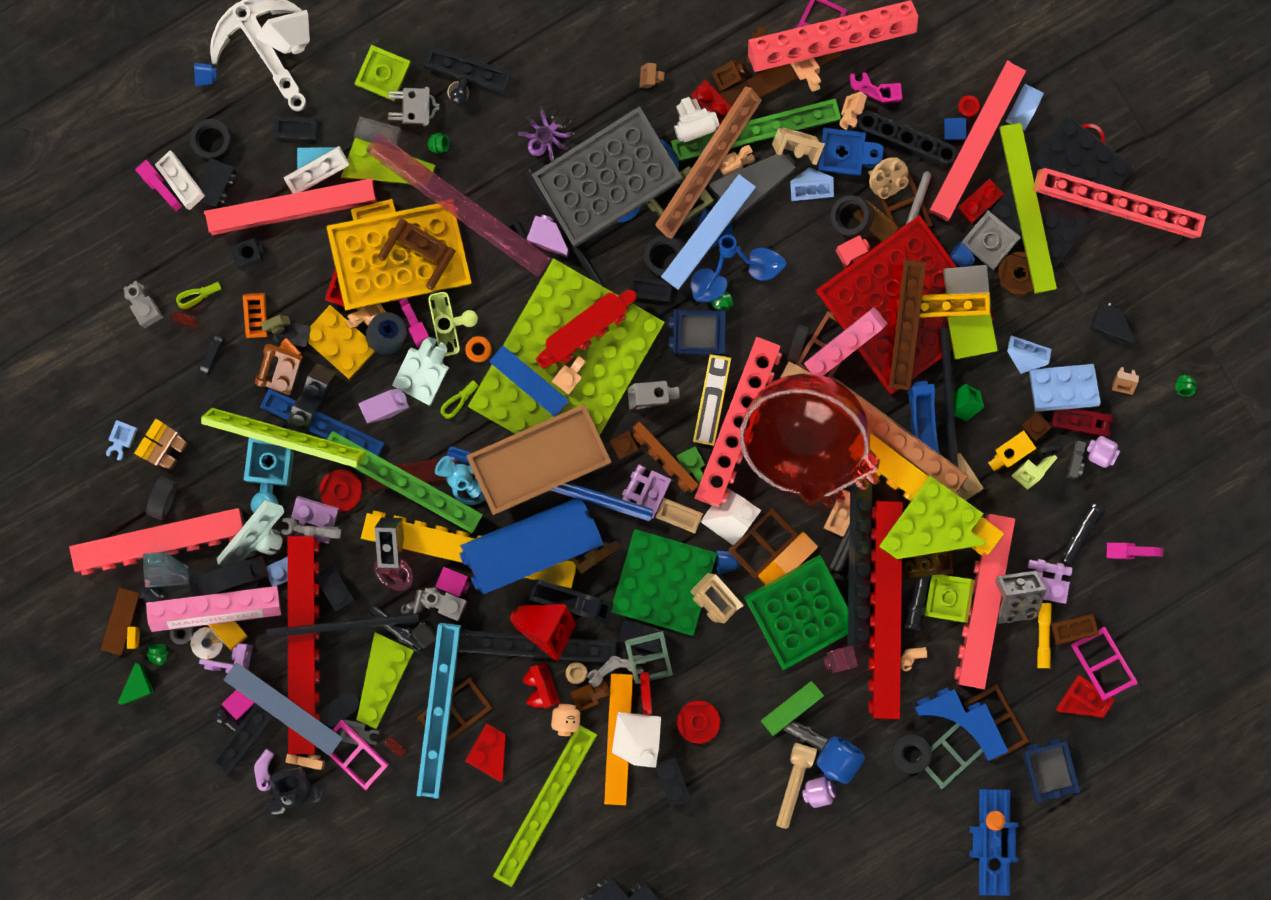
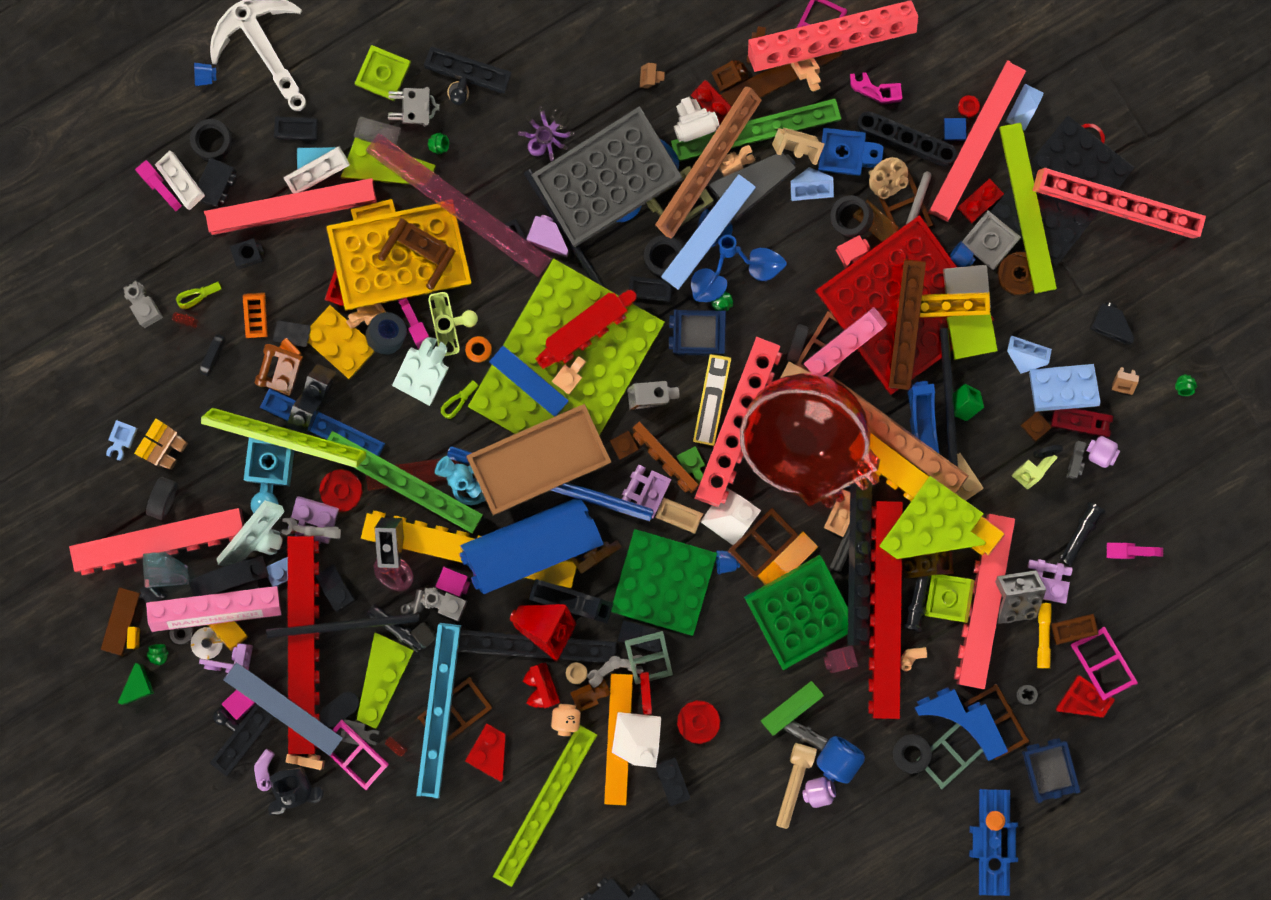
white slope [256,10,310,54] -> none
olive plate [261,315,291,334] -> none
lavender slope [359,388,409,423] -> none
tan window [690,573,744,623] -> none
light nougat plate [840,92,867,130] -> none
yellow torso [987,430,1036,471] -> none
none -> dark grey bush [1017,685,1038,705]

